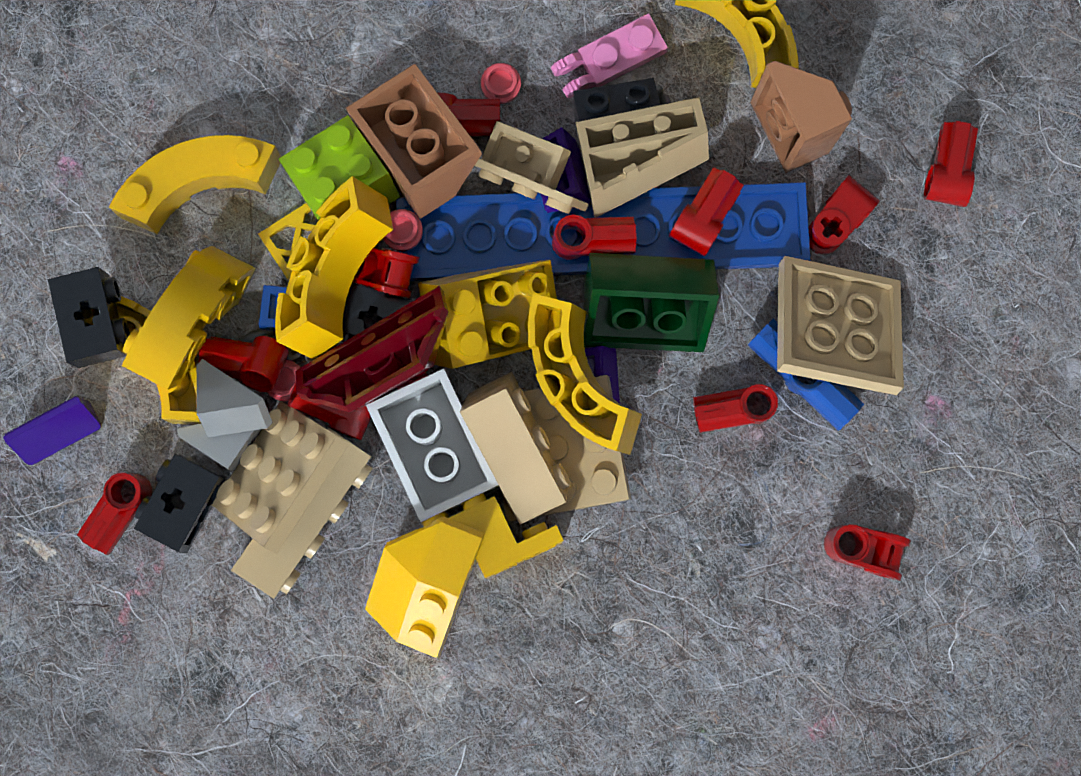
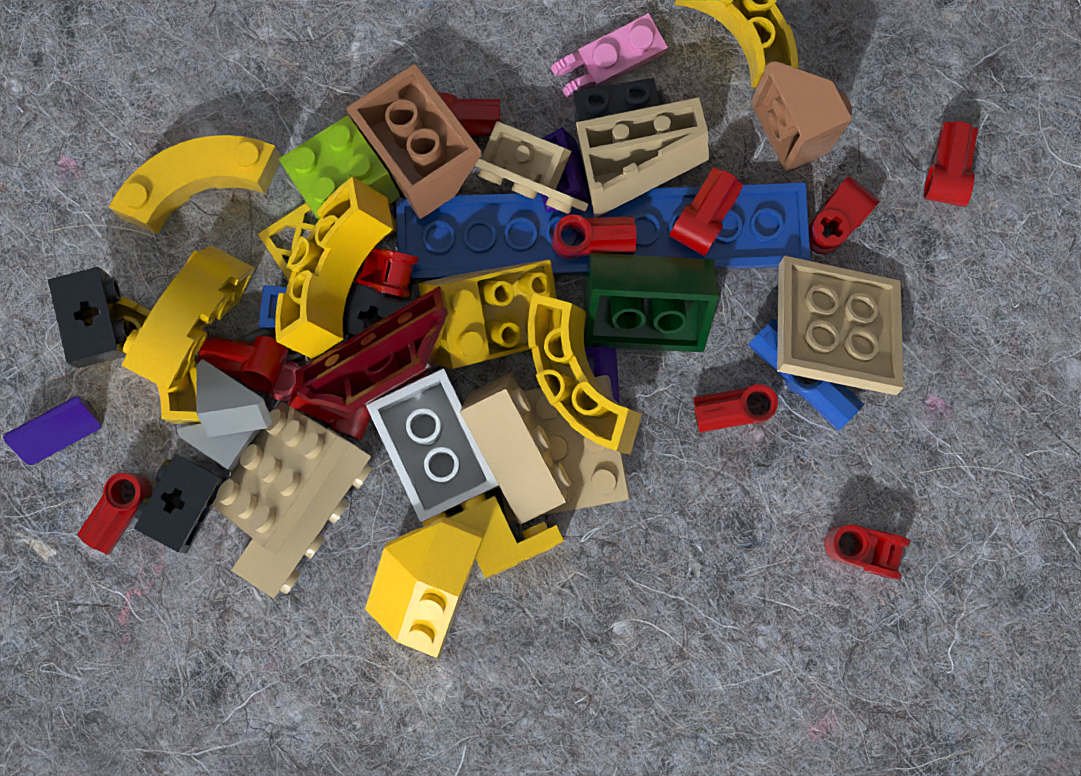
coral plate [383,209,423,251] -> none
coral plate [481,63,521,104] -> none

